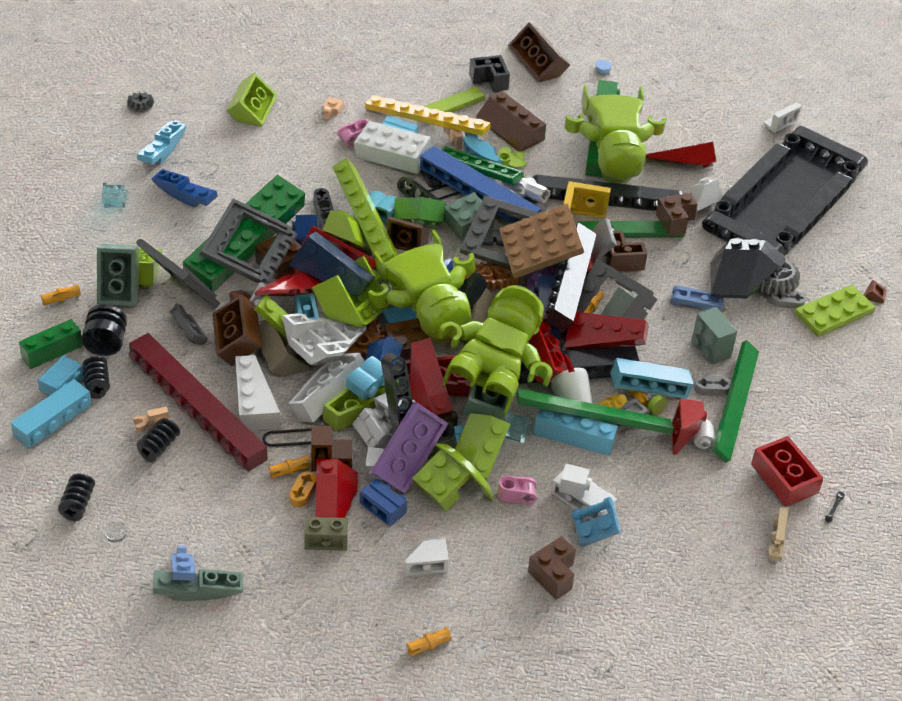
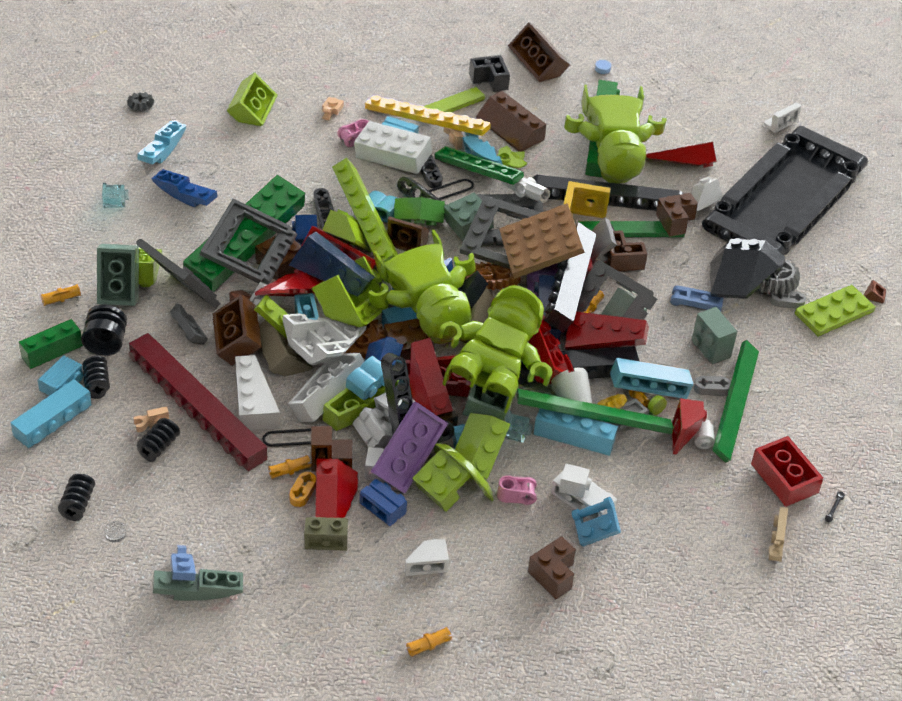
blue brick [420,146,541,224] -> none

